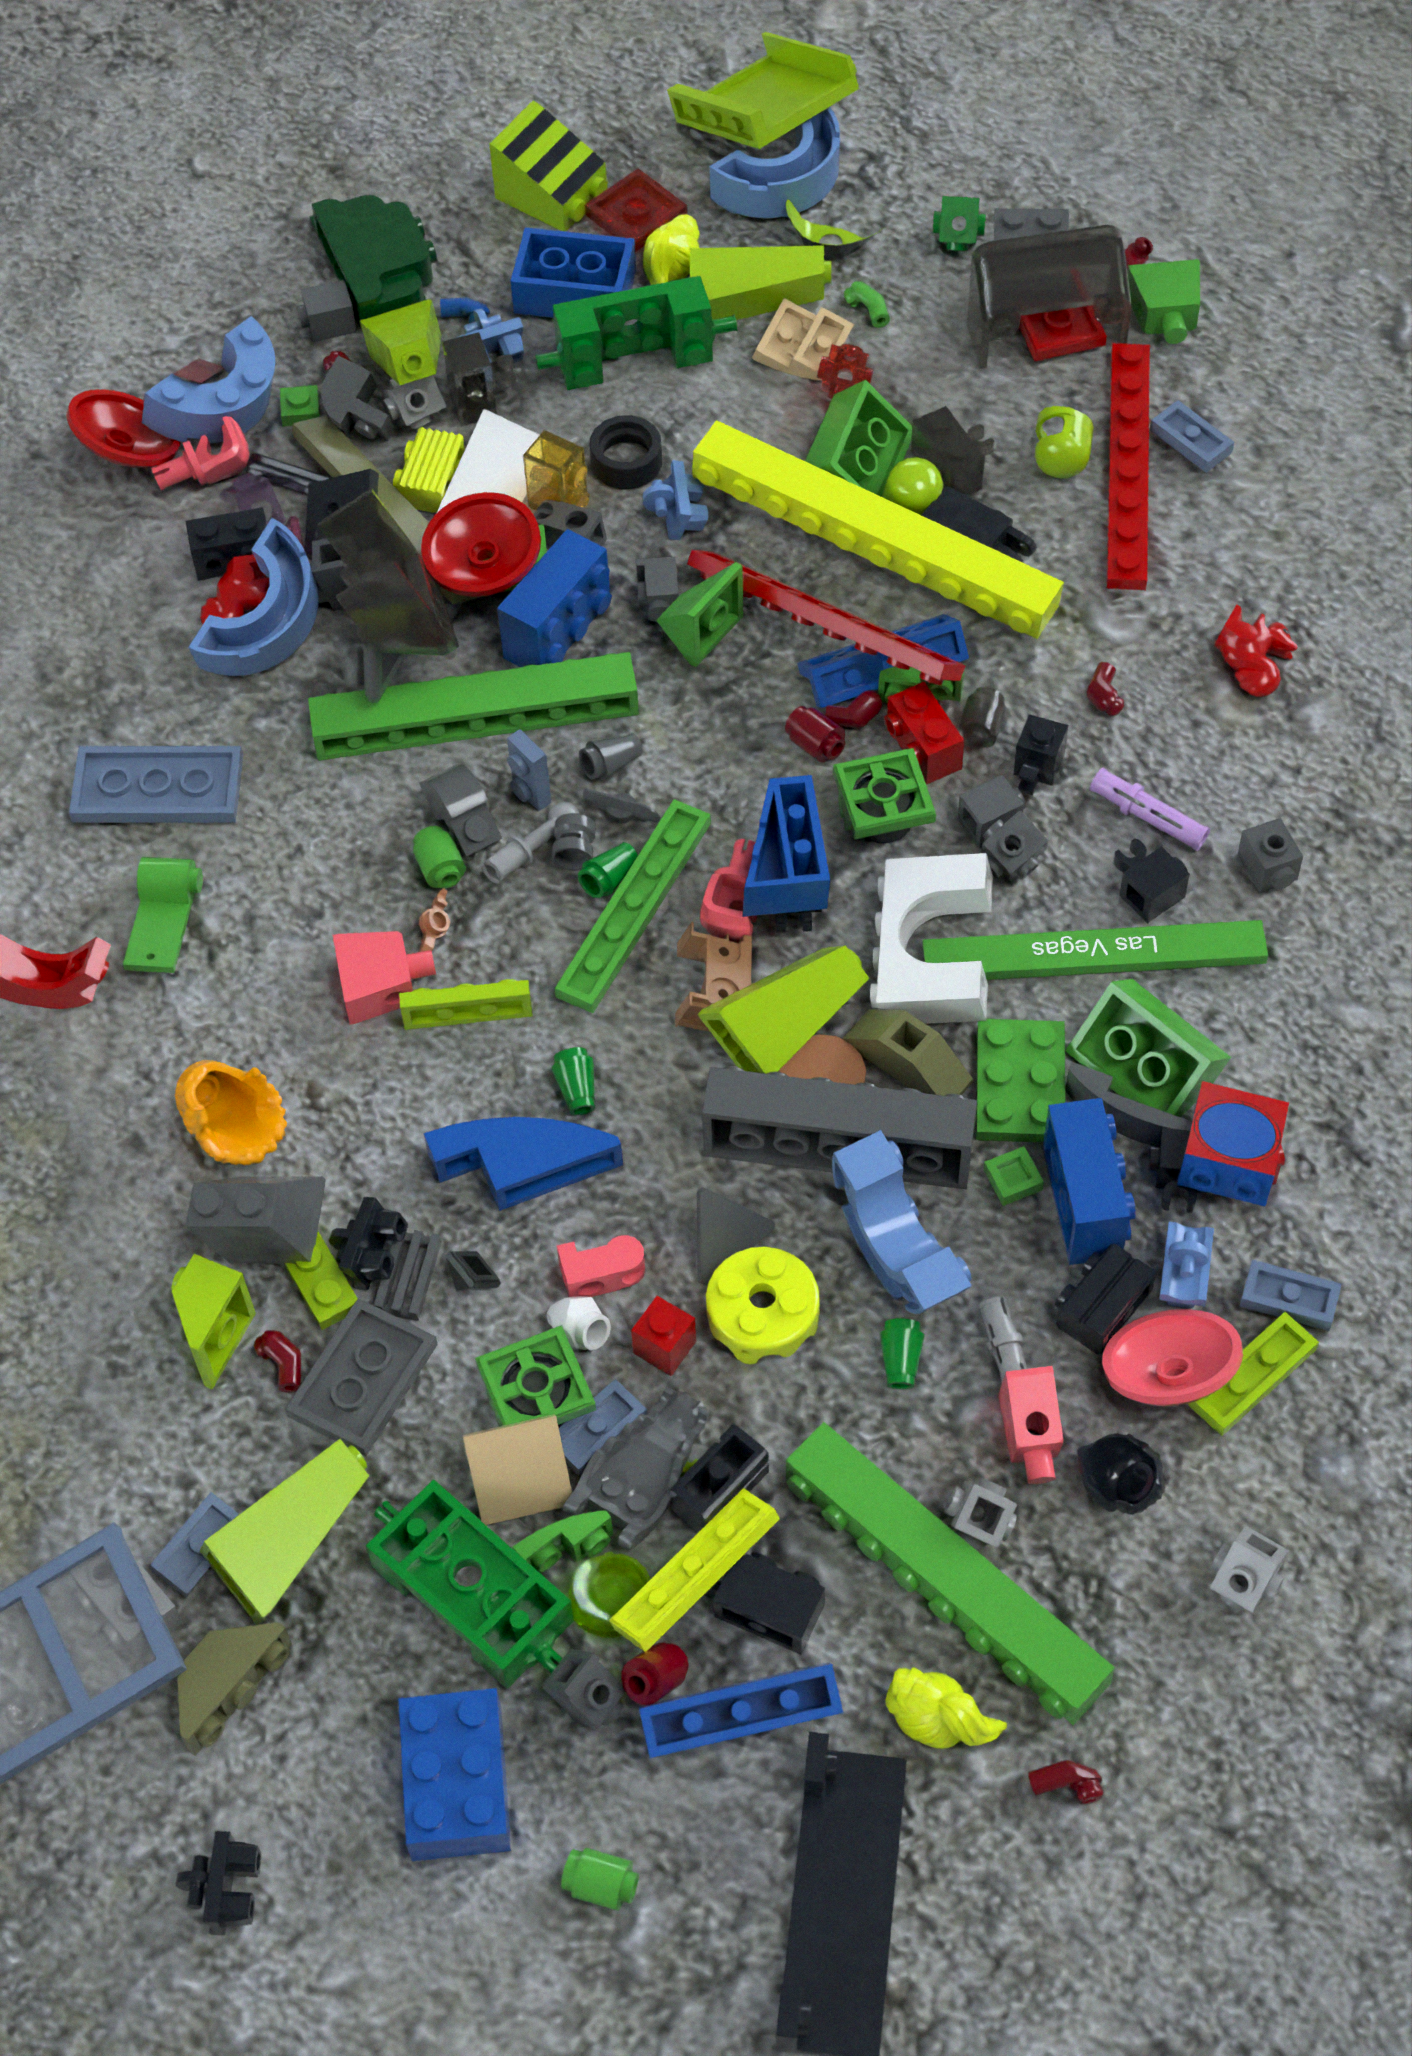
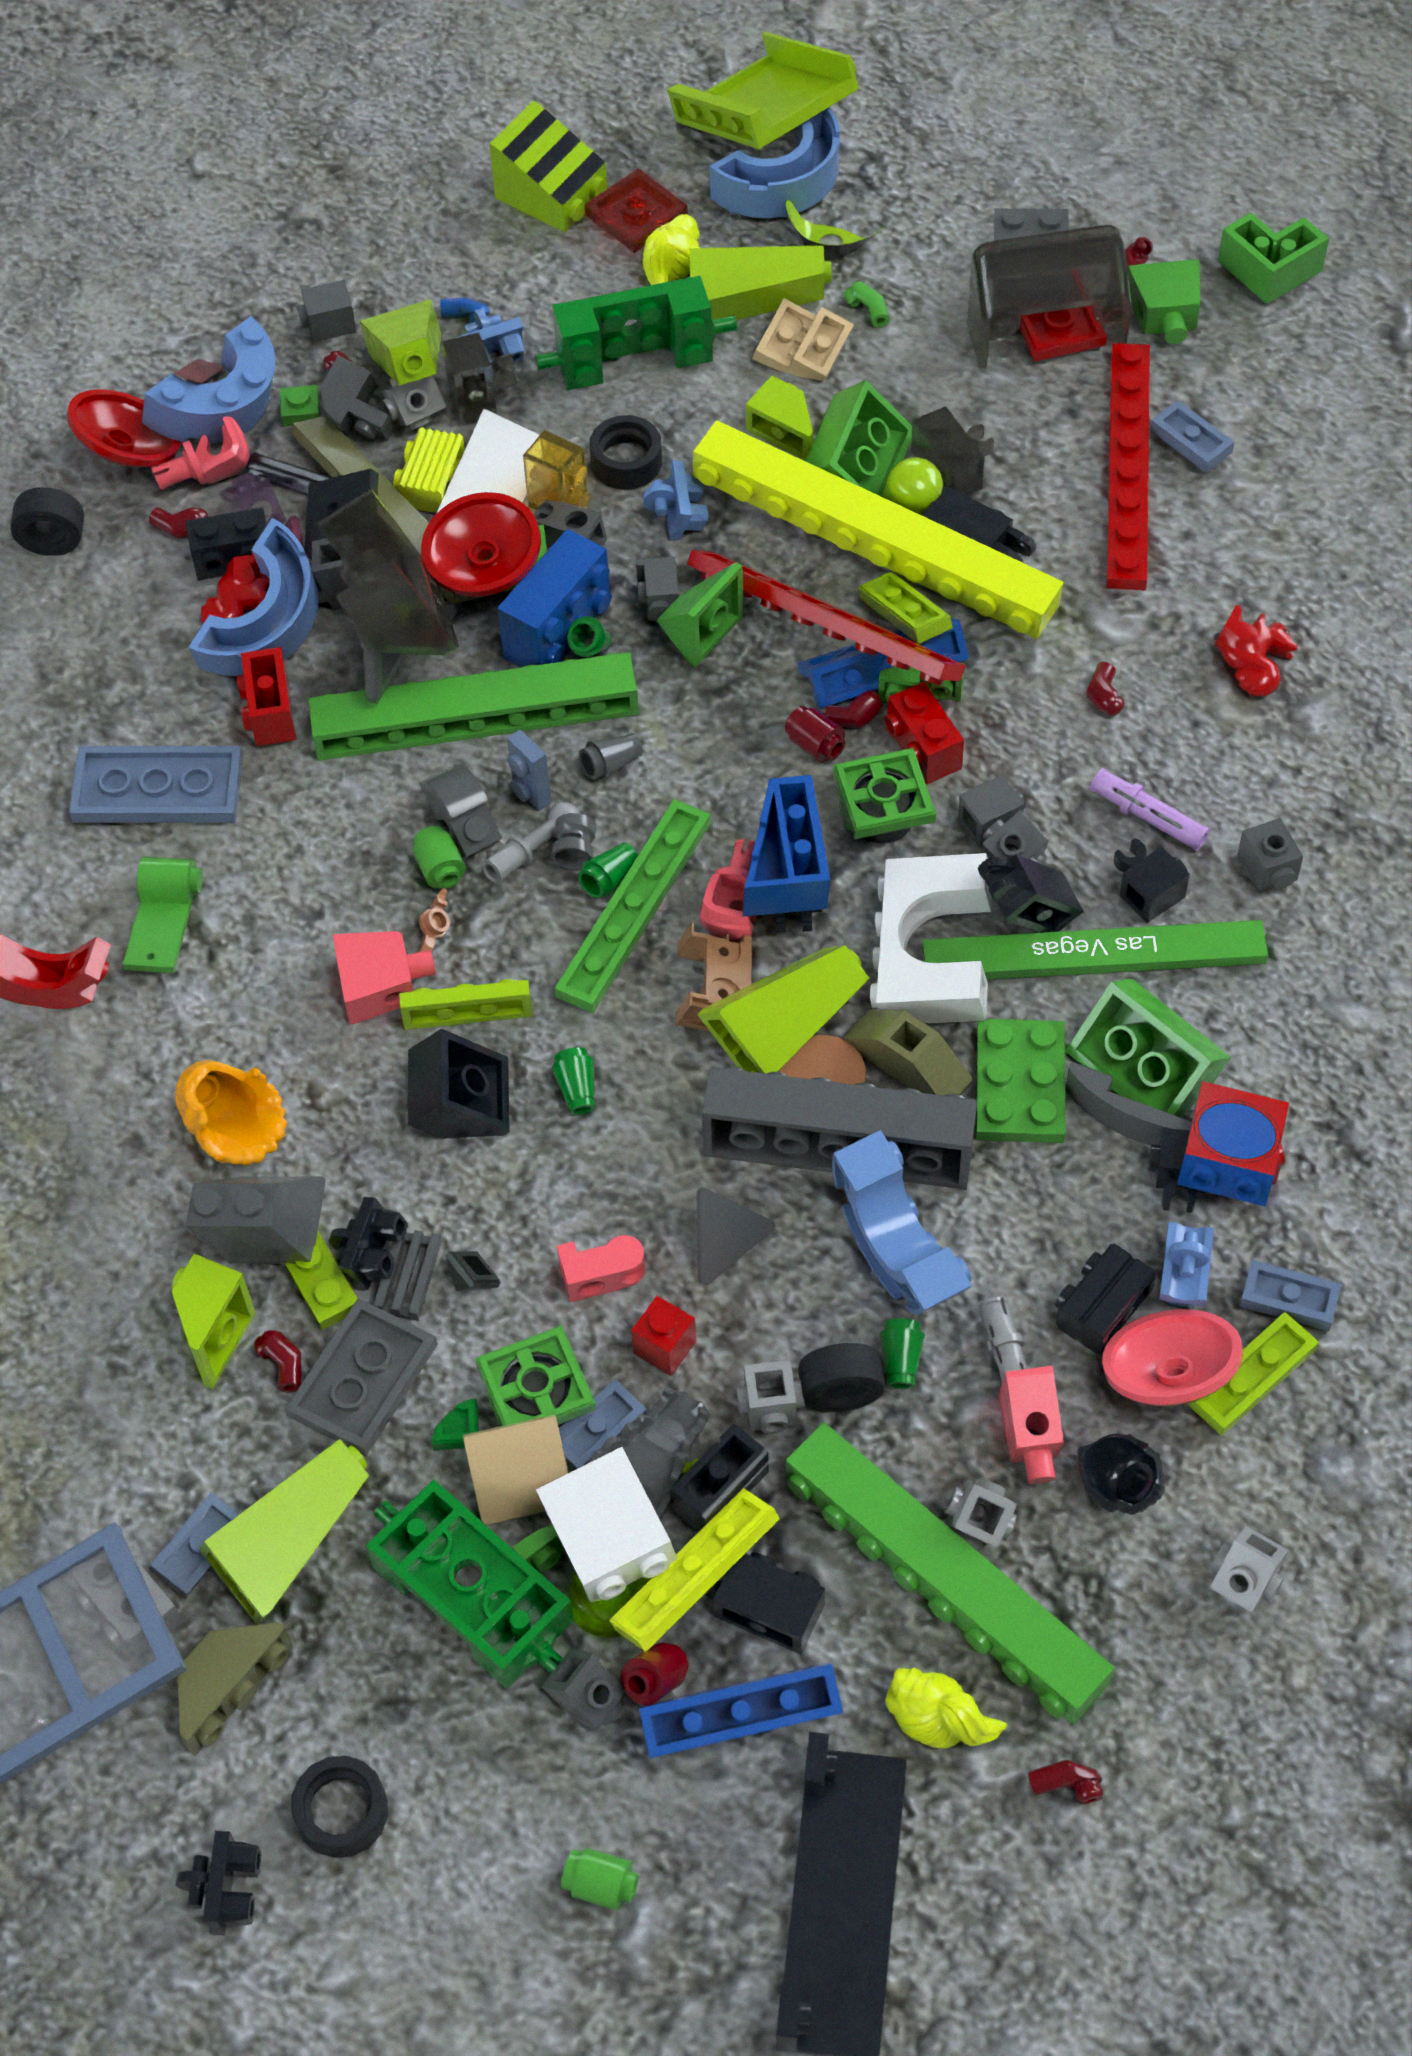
dark green brick [309,195,437,332] -> none
blue brick [398,1688,511,1862] -> none
blue slope [424,1117,623,1211] -> none
blue brick [510,227,636,318] -> none
white rock [547,1296,611,1350] -> none
dark grey piece [583,788,661,823] -> none
neon yellow plate [705,1246,820,1365] -> none
clear red brick [817,344,874,399] -> none
green brick [933,196,986,251] -> none
clear smoke brick [957,687,1006,749] -> none
bright green plate [983,1146,1044,1206] -> none
black brick [1013,714,1068,795] -> none
lime helmet [1035,406,1094,479] -> none
blue brick [1042,1098,1136,1265] -> none
none -> black tyre [10,487,84,556]
none -> dark red arm [149,507,209,539]
none -> red brick [237,647,297,746]
none -> black tyre [291,1755,388,1858]
none -> black slope [408,1029,510,1139]
none -> green tile [432,1398,479,1451]
none -> white panel [536,1447,677,1602]
none -> green cone [567,616,611,657]
none -> light grey brick [736,1360,804,1433]
none -> lime slope [746,375,813,460]
none -> black tyre [798,1343,885,1412]
none -> lime tile [858,571,953,644]
none -> black hinge [977,854,1084,933]
none -> bright green brick [1218,212,1329,304]

